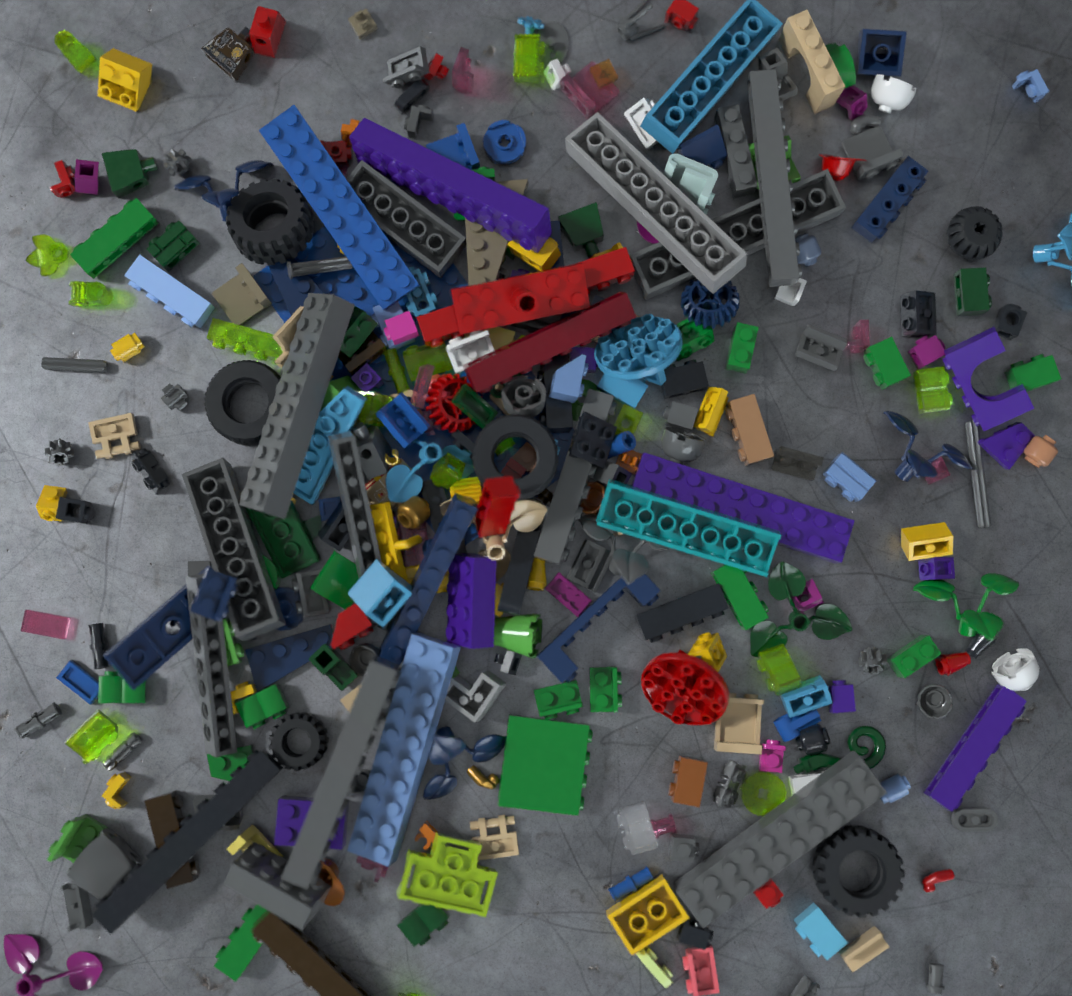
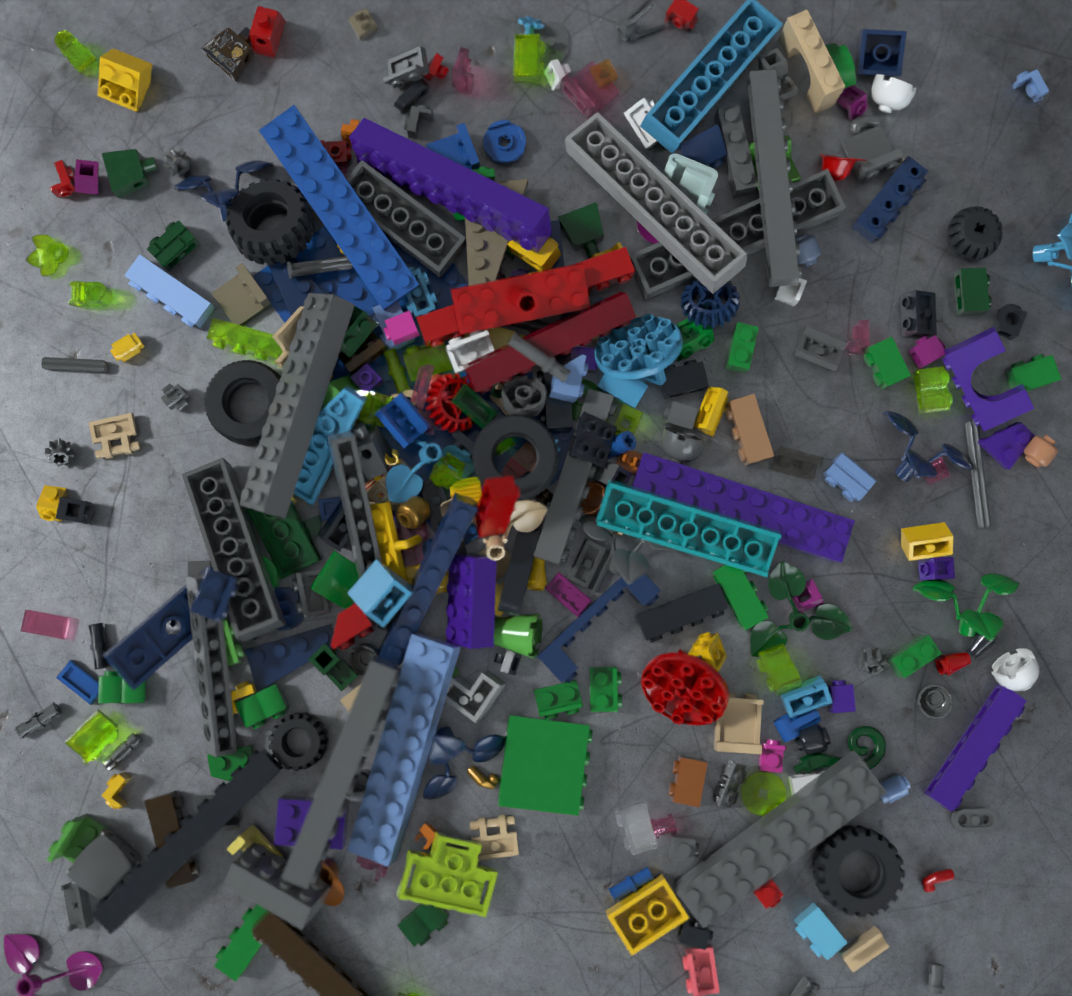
green brick [70,198,159,279] -> none
black hinge [131,448,170,495] -> none
yellowish green plate [636,948,674,989] -> none
none -> dark grey pin [507,332,571,383]

